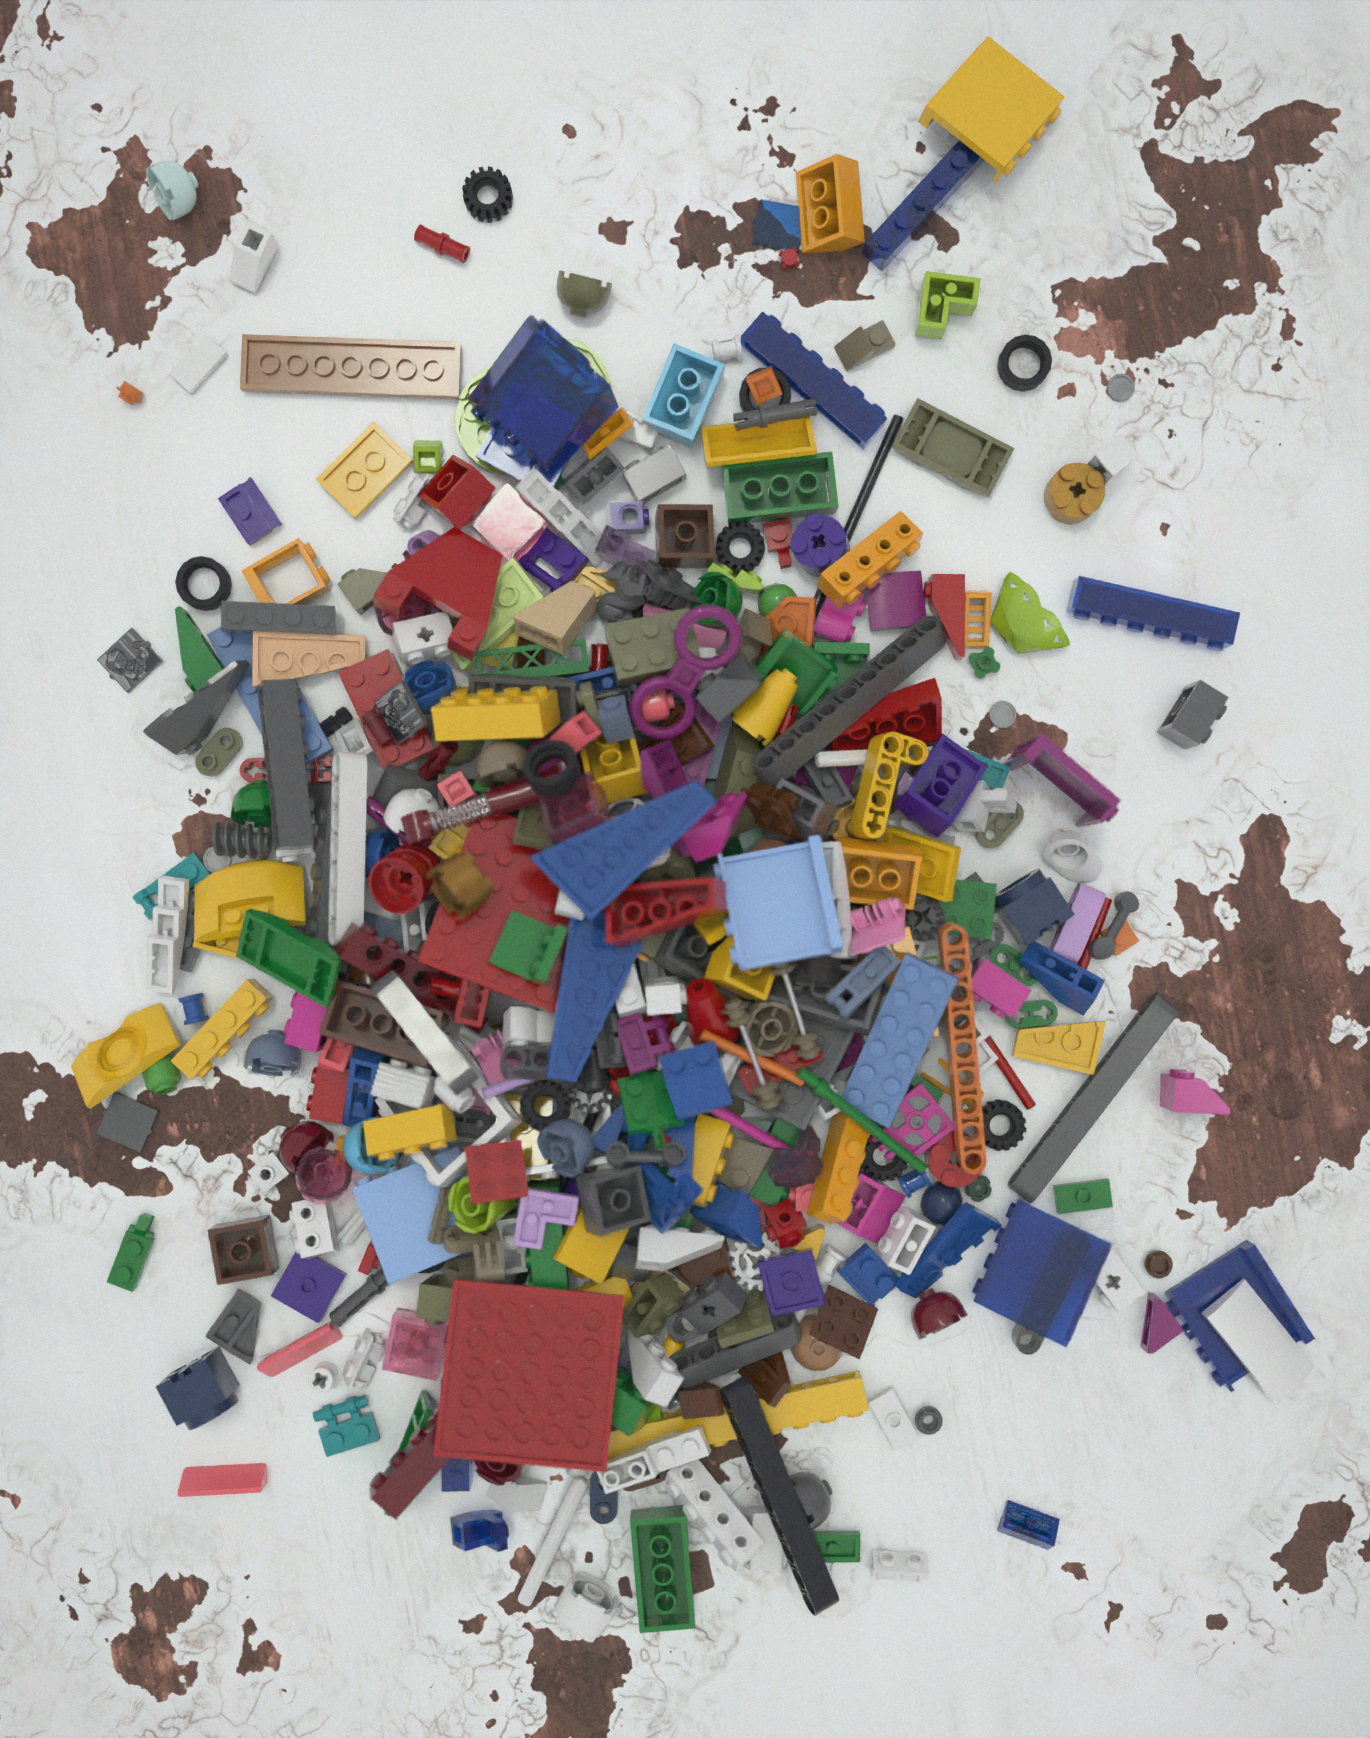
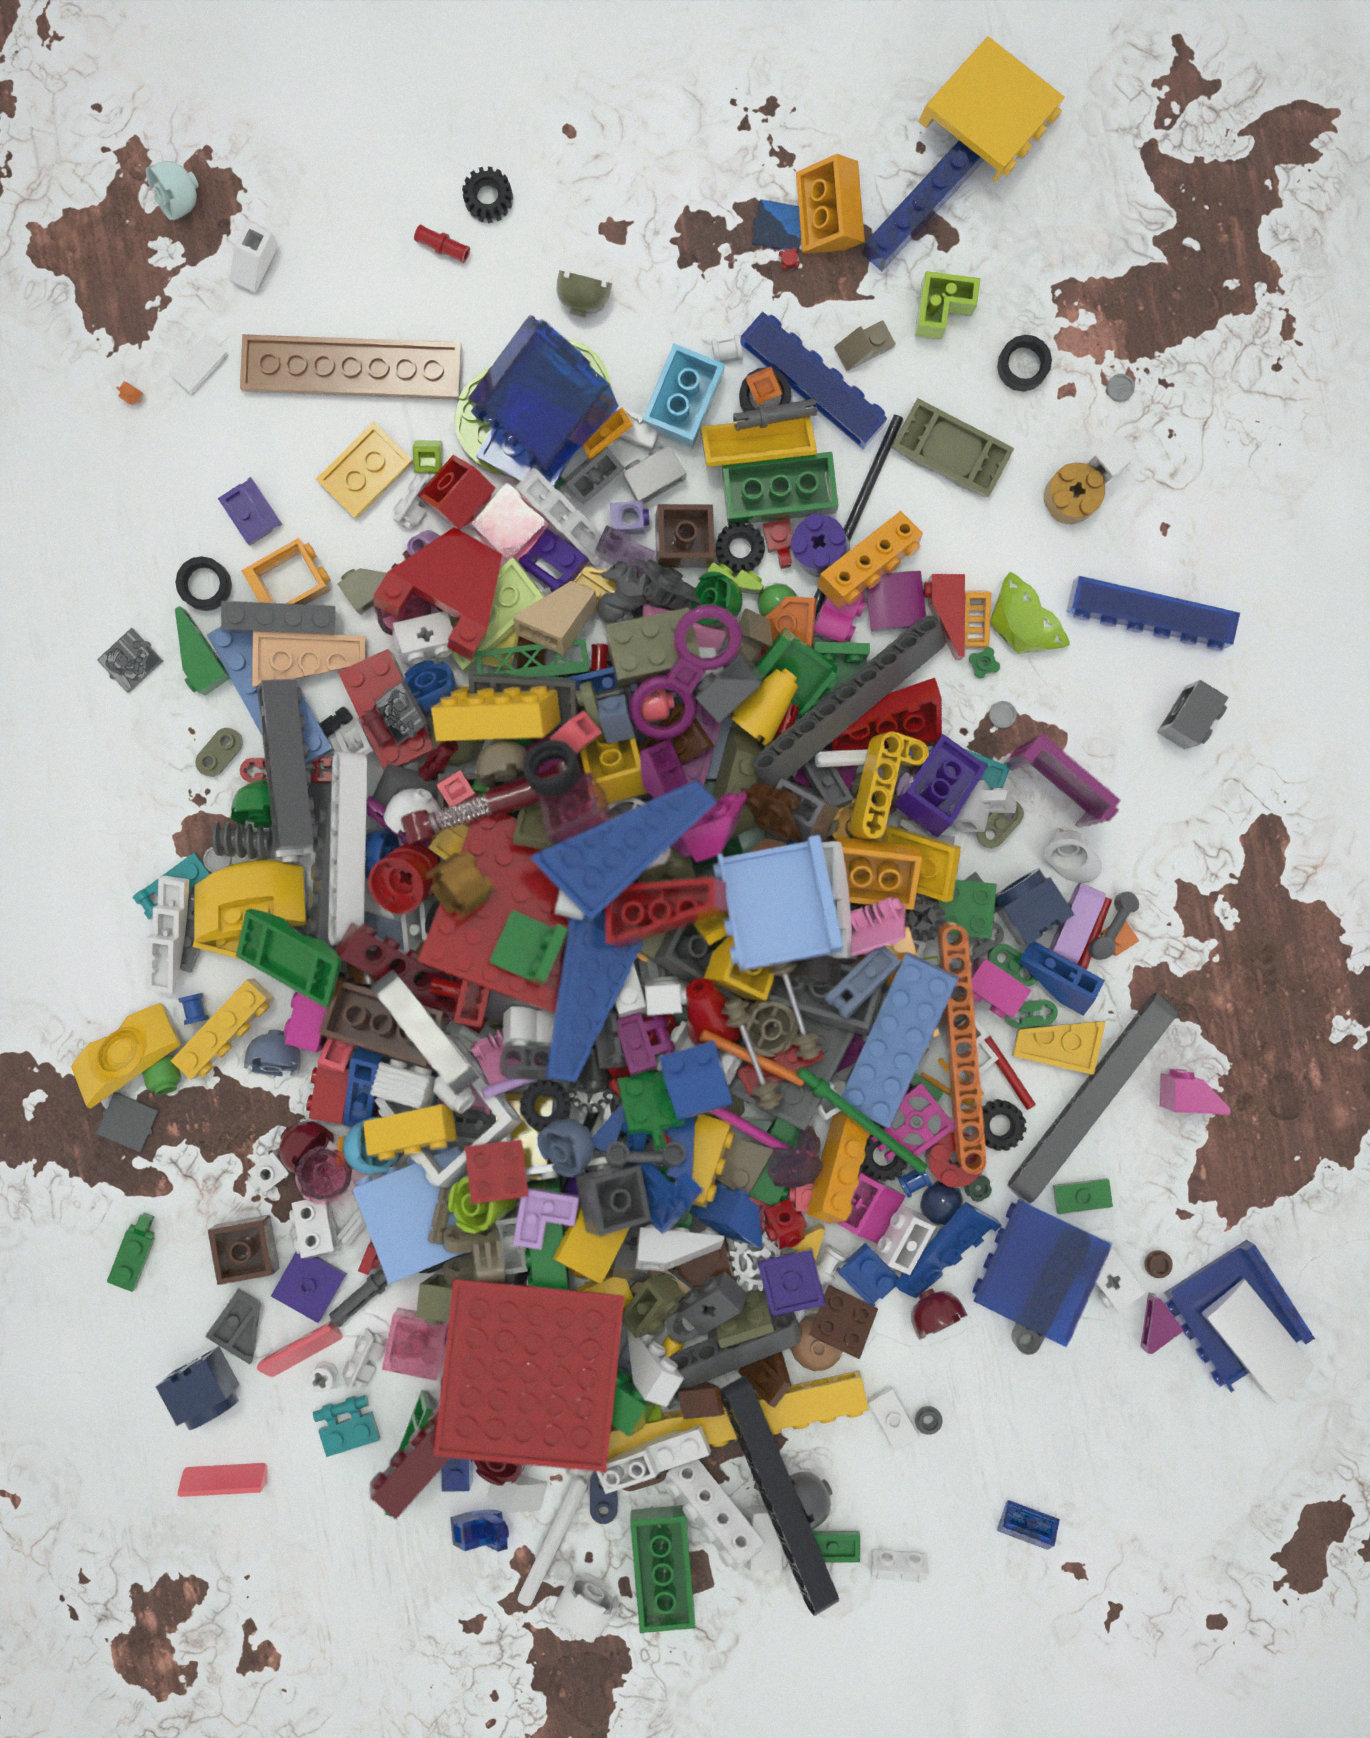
dark grey wedge [143,660,250,755] -> none

